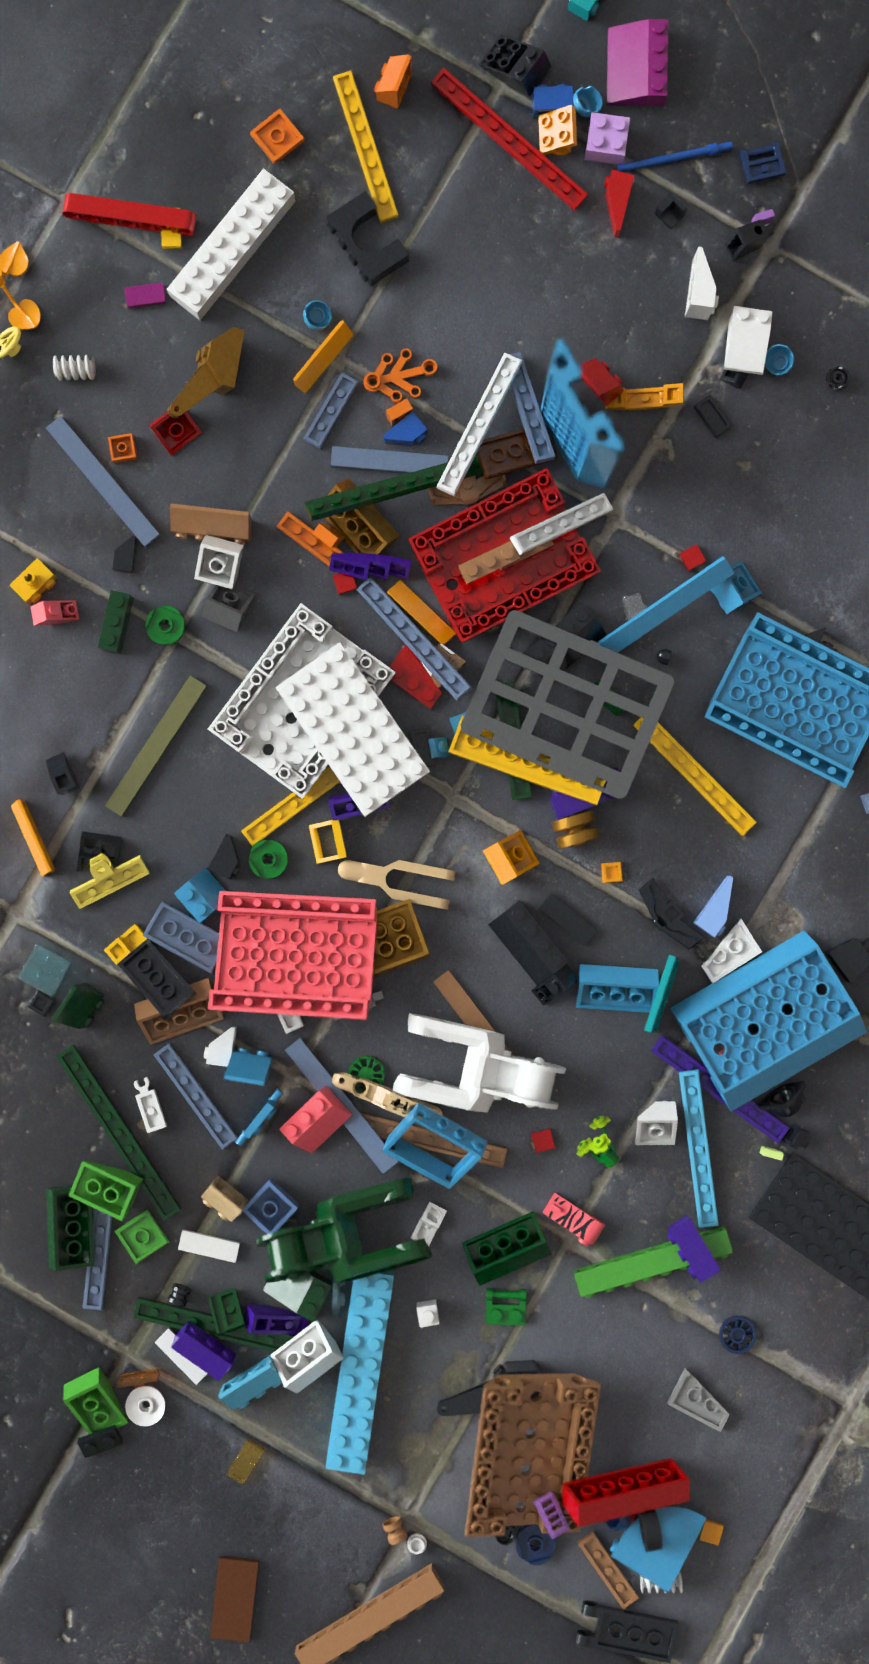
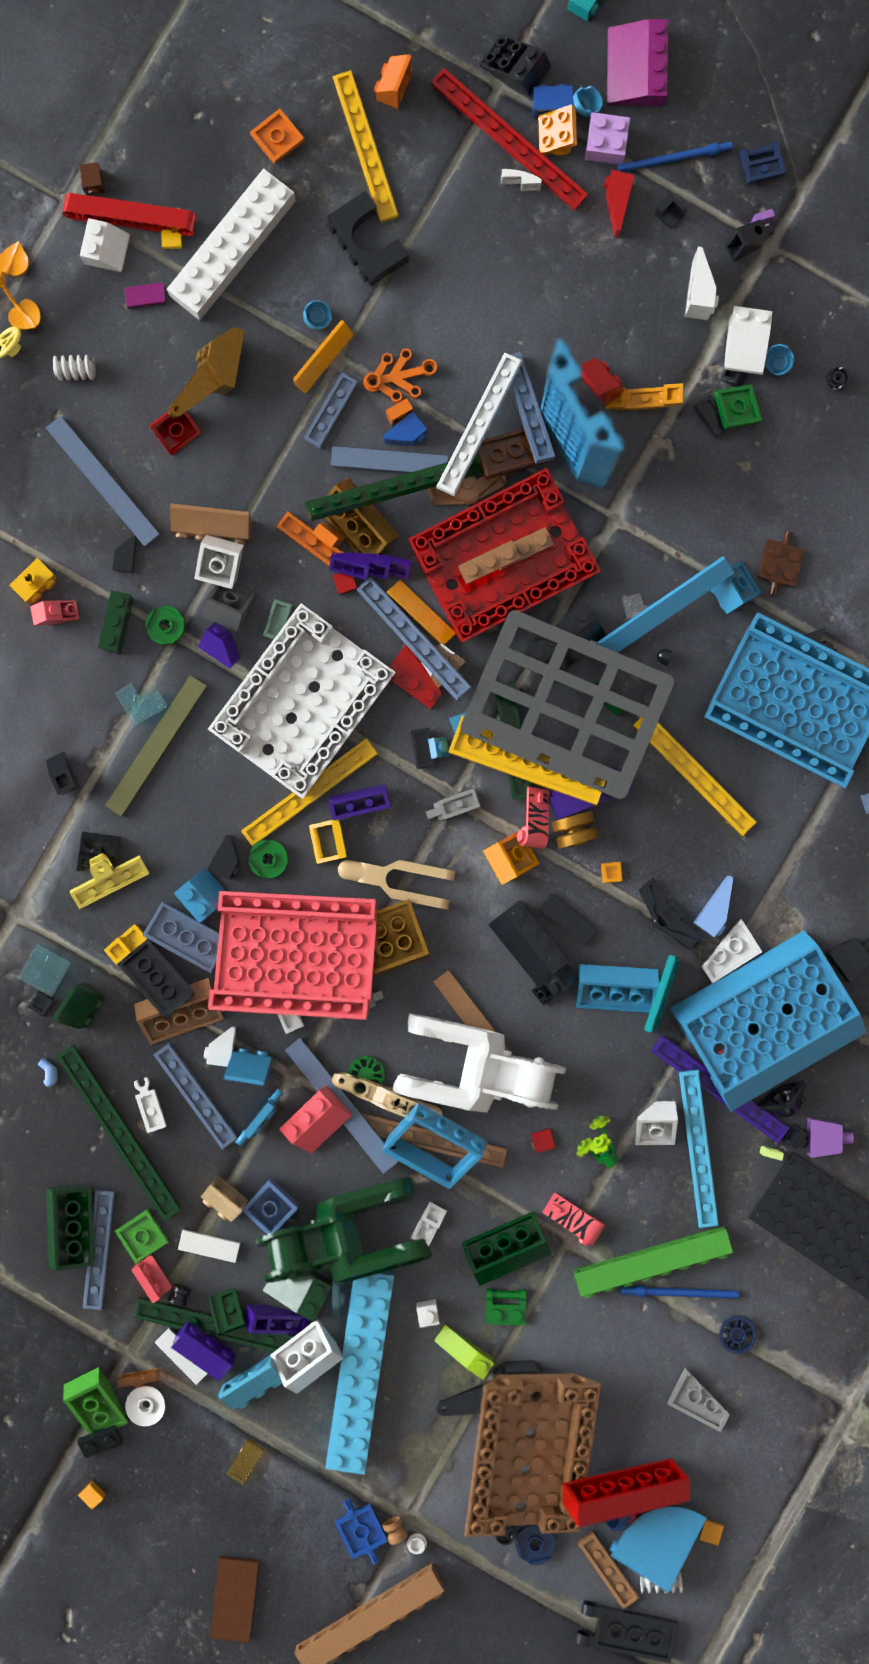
light orange slope [11,799,55,876] -> none
bright green slope [69,1160,143,1221] -> none
orange piece [108,433,138,464] -> none
white plate [275,643,430,817] -> none
white tile [510,493,614,555] -> none
medium lavender slope [533,1491,570,1539] -> none
black tyre [639,1509,662,1552] -> none
dark purple brick [667,1215,721,1283] -> none
red tile [679,544,706,571] -> none
none -> light blue arm [38,1057,58,1087]
none -> light orange slope [78,1480,106,1509]
none -> reddish brown brick [79,162,105,196]
none -> white slope [80,218,130,272]
none -> clear light blue plate [115,683,169,727]
none -> coral bracket [132,1255,172,1303]
none -> dark purple slope [198,622,240,668]
none -> sand green tile [263,599,293,640]
none -> blue plate [335,1498,388,1564]
none -> light grey hinge [425,788,481,821]
none -> lime slope [434,1324,495,1380]
none -> white slope [501,169,541,191]
none -> coral door [517,787,549,849]
none -> blue bar [620,1285,739,1299]
none -> green plate [714,384,762,430]
none -> reddish brown plate [757,531,805,597]
none -> medium lavender torso [807,1117,854,1157]

